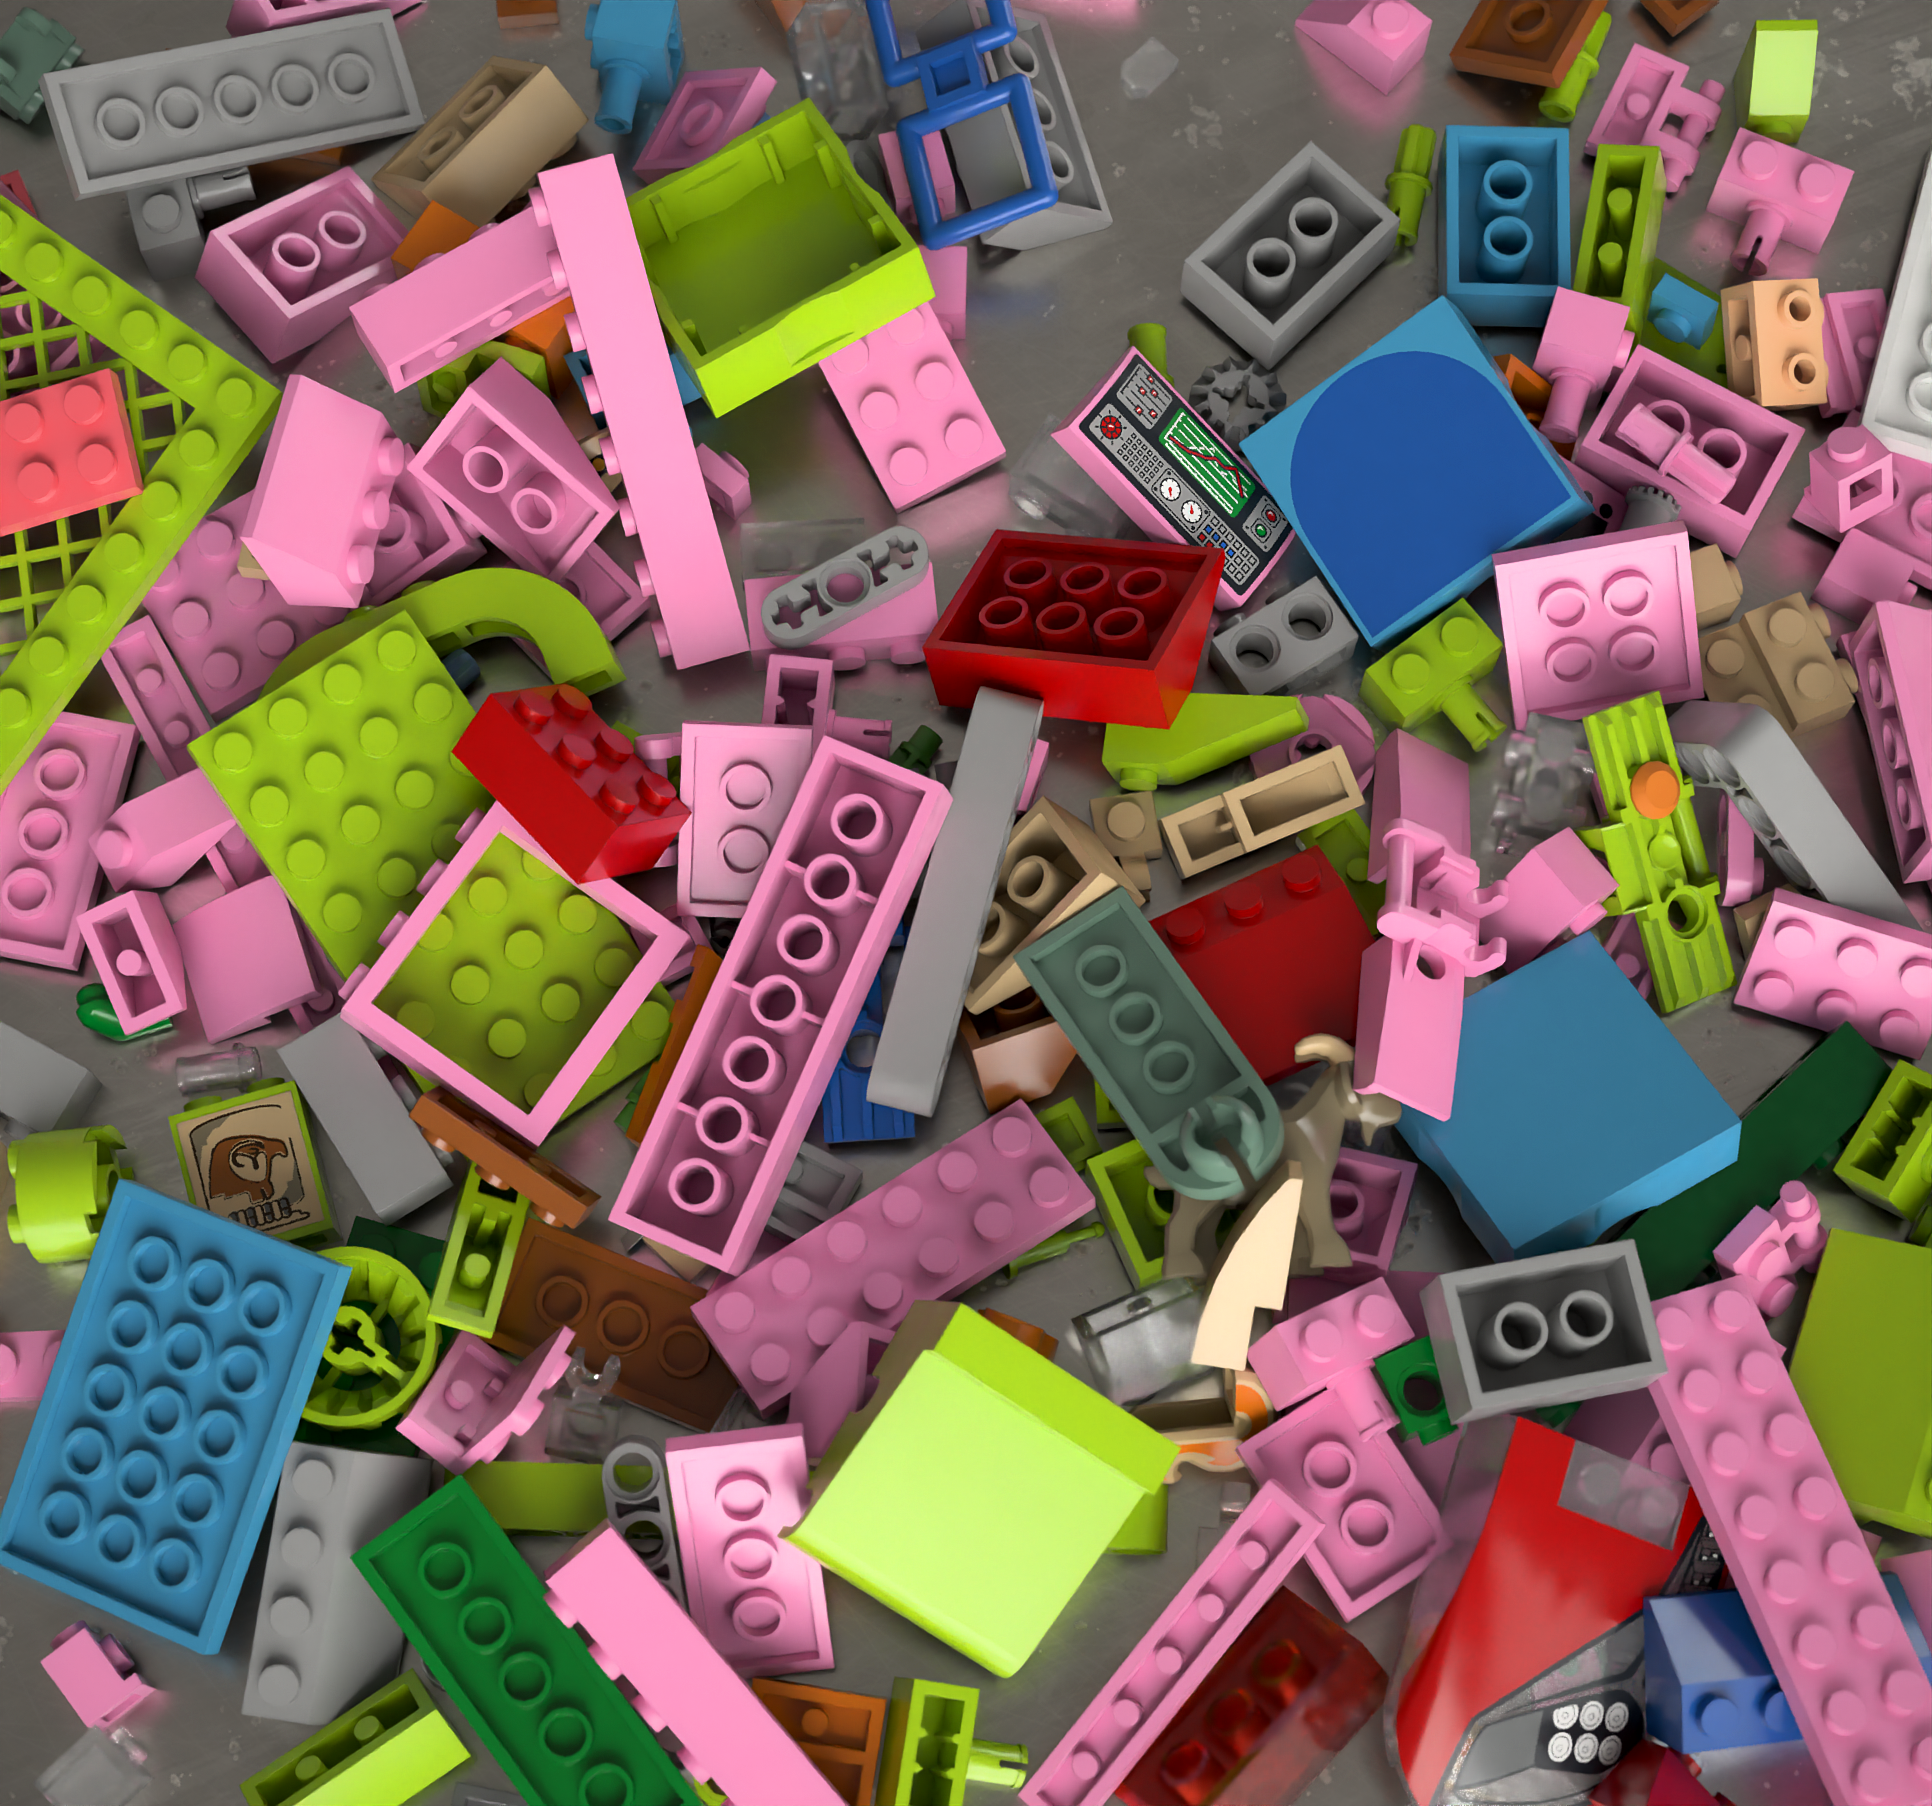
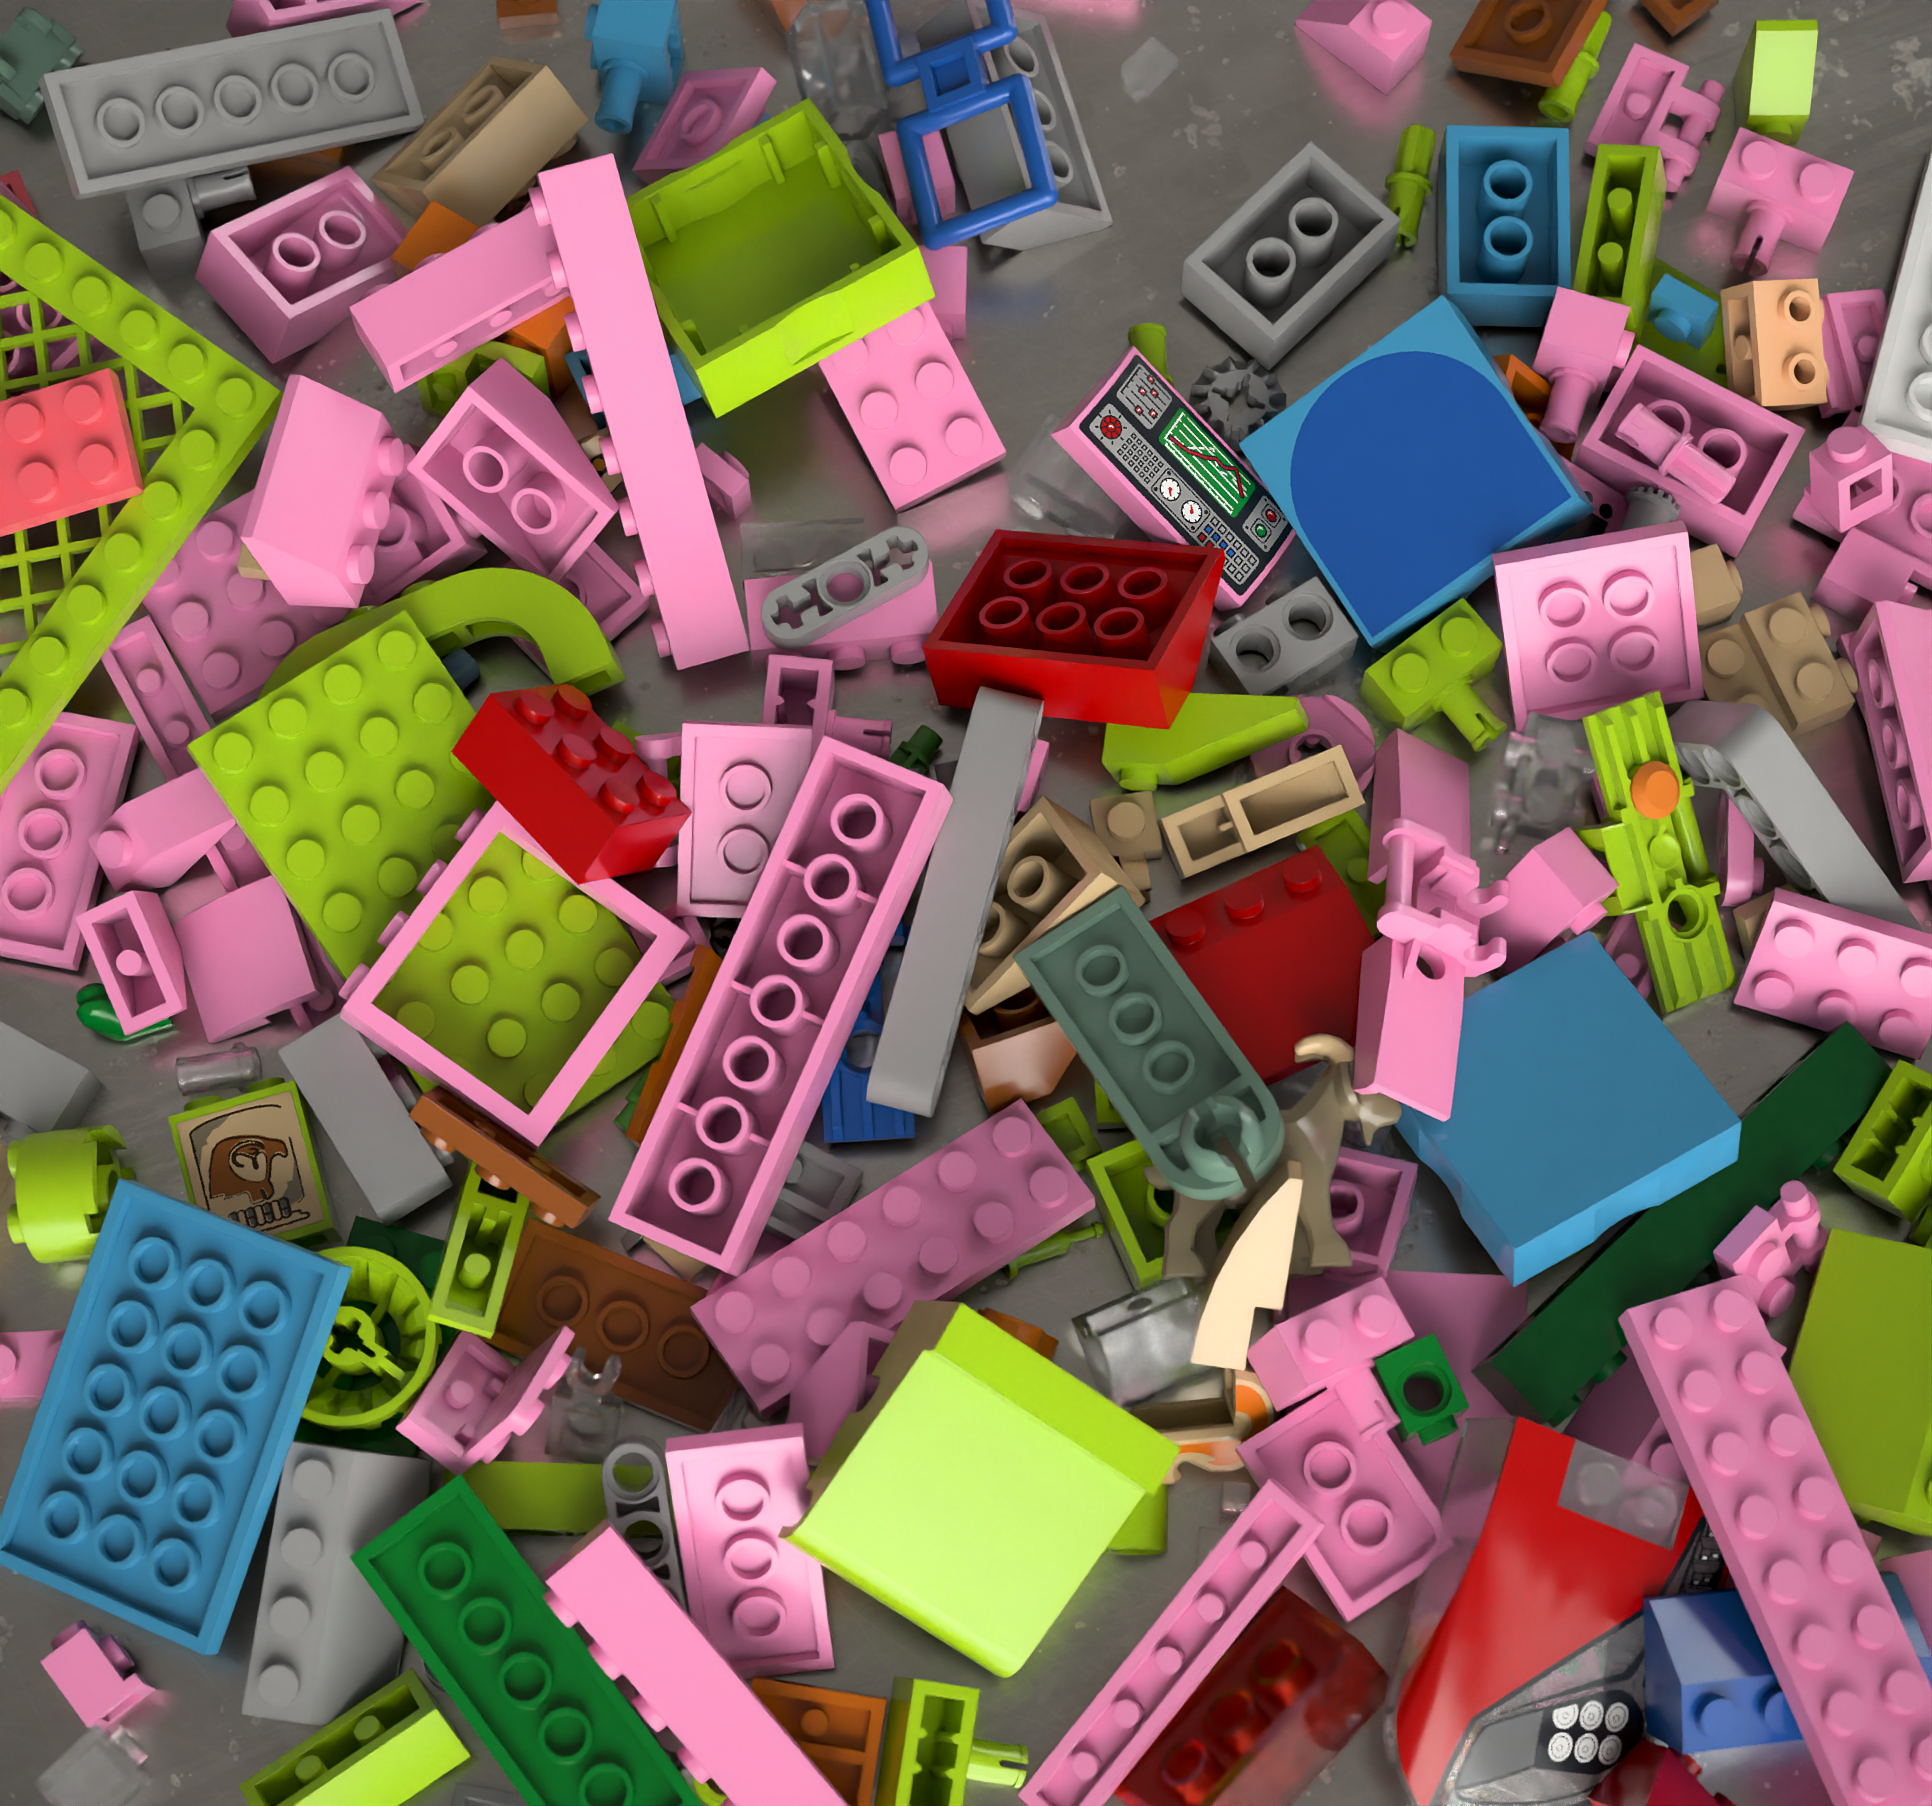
light grey brick [1419,1239,1668,1425] -> none

